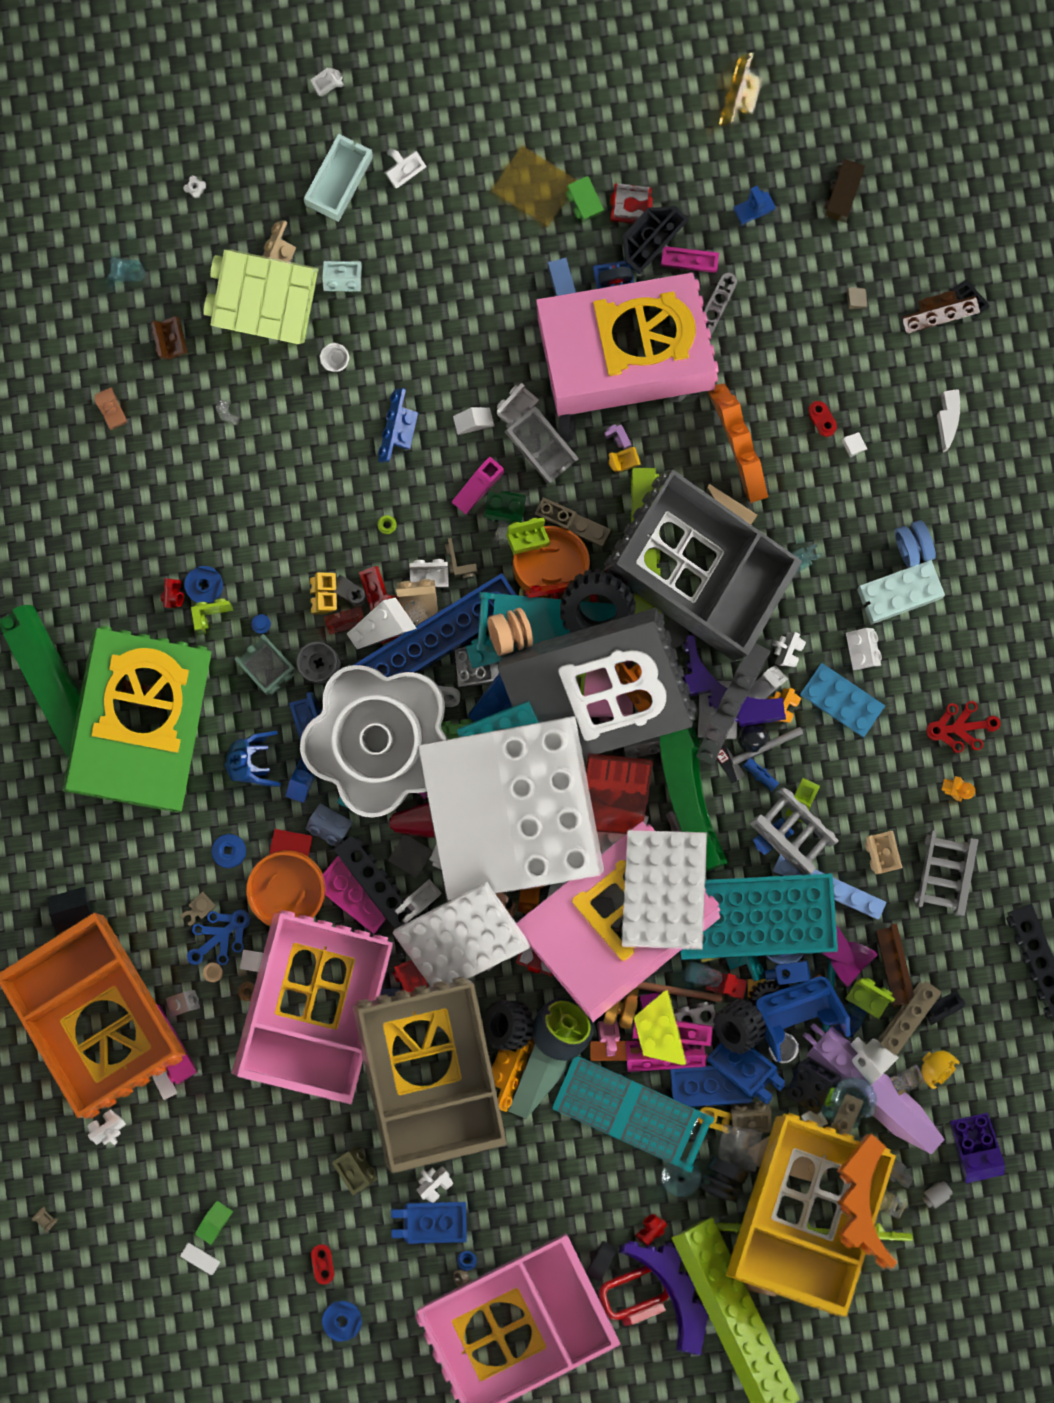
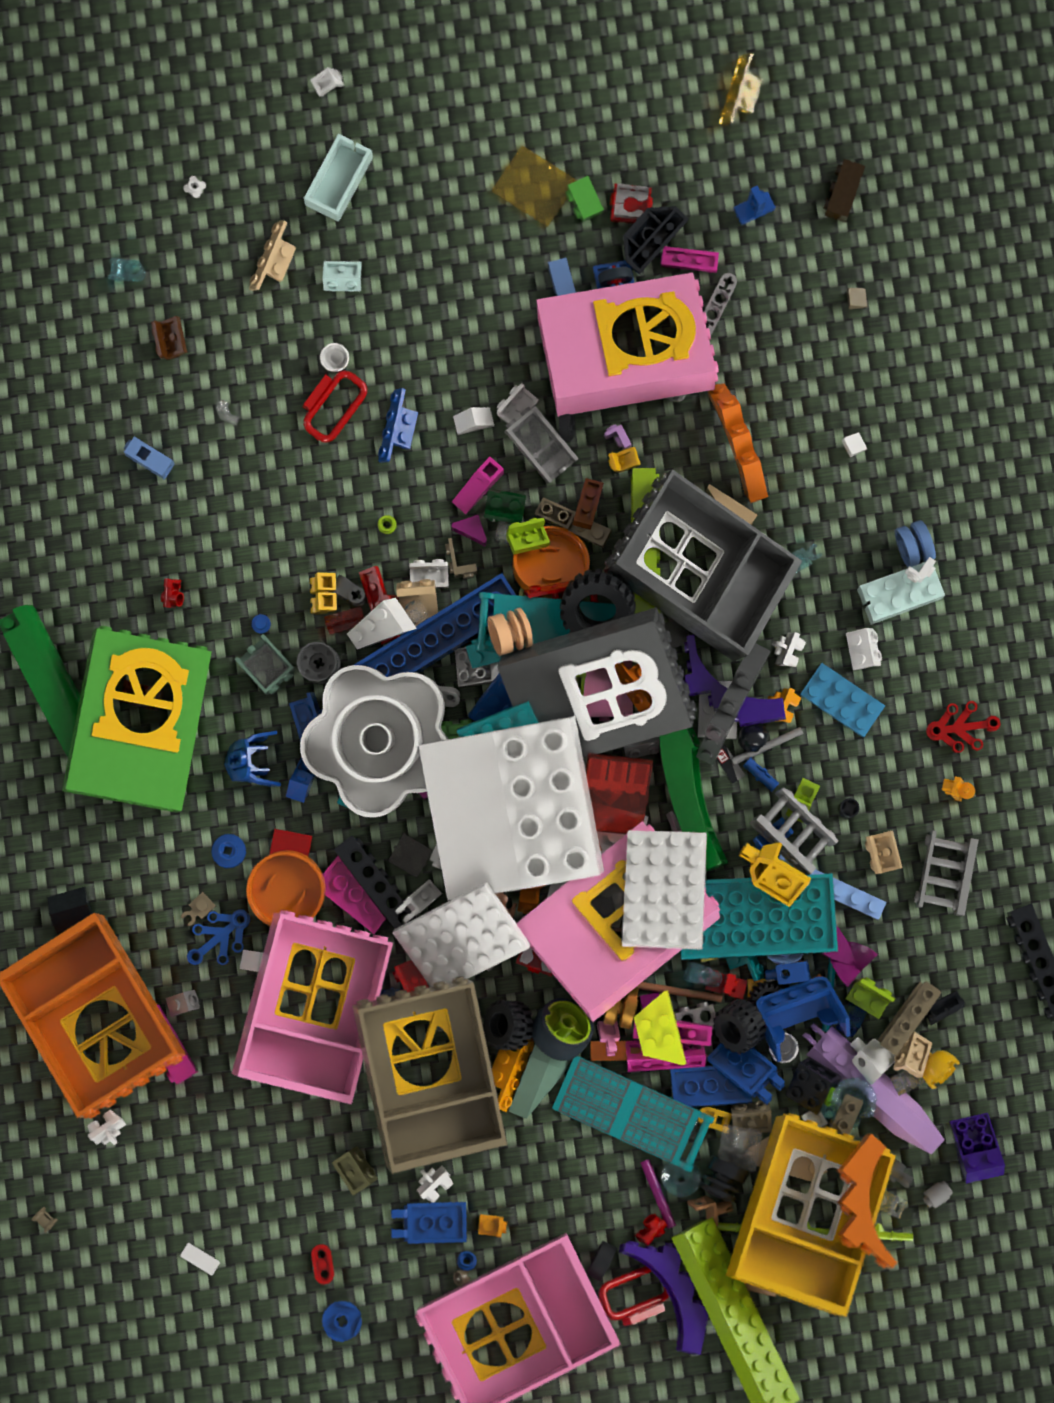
nougat bracket [94,388,128,430] -> none
white sticker [152,1071,177,1100] -> none
blue plate [184,566,223,604] -> none
lime bracket [191,599,233,636] -> none
bright green slope [195,1201,233,1245] -> none
tan tile [203,963,223,982] -> none
yellowish green brick [204,249,319,344] -> none
clear orange plate [238,982,255,1002] -> none
sand blue bracket [306,803,353,847] -> none
white plate [385,149,426,188] -> none
dark red cone [389,802,436,838] -> none
white bracket [747,665,788,699] -> none
red plate [808,401,837,437] -> none
reddish brown fence [876,923,914,1007] -> none
reddish brown bracket [902,290,980,333] -> none
white slope [937,389,960,452] -> none
black slope [951,279,990,320] -> none
none -> medium blue brick [124,437,175,480]
none -> red bar [303,371,367,442]
none -> magenta slope [451,515,487,546]
none -> light orange bracket [478,1214,507,1238]
none -> reddish brown plate [572,478,604,530]
none -> magenta piece [640,1159,676,1229]
none -> medium nougat bracket [688,1196,733,1226]
none -> yellow plate [739,842,811,907]
none -> black wheel [838,798,860,819]
none -> tan bracket [893,1032,932,1078]
none -> white bracket [905,557,936,583]

